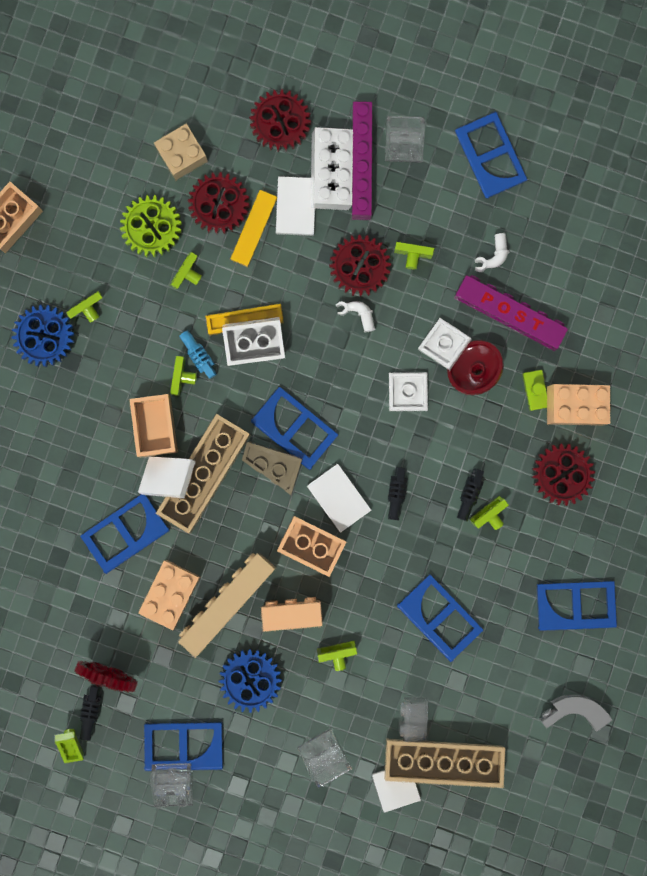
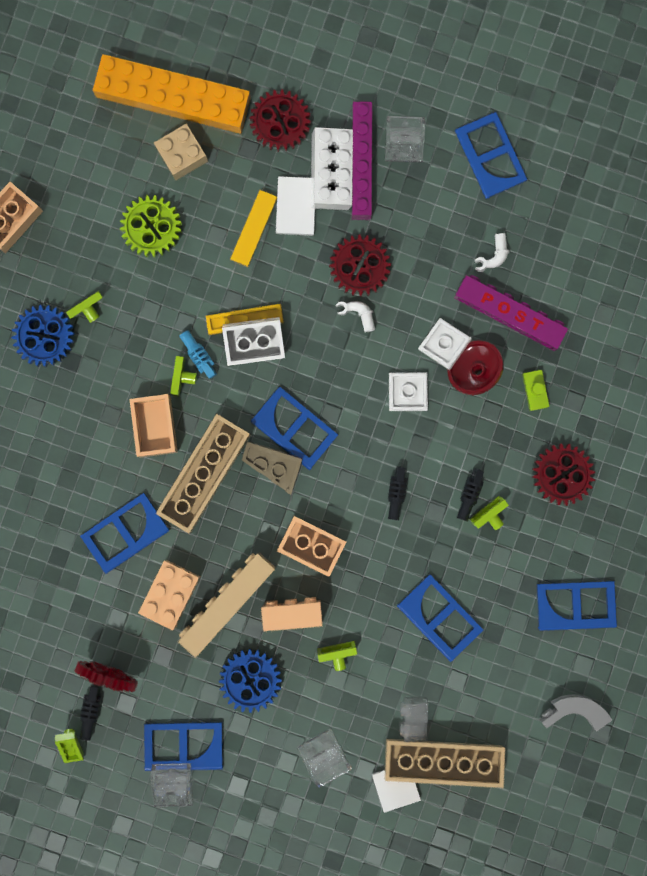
white tile [138,457,195,498] -> none
lime tile [170,252,202,289] -> none
dark red gear [188,172,250,235] -> none
white tile [307,464,371,533] -> none
lime tile [394,242,434,270] -> none
light nougat brick [547,384,610,425] -> none
none -> light orange brick [93,54,251,134]

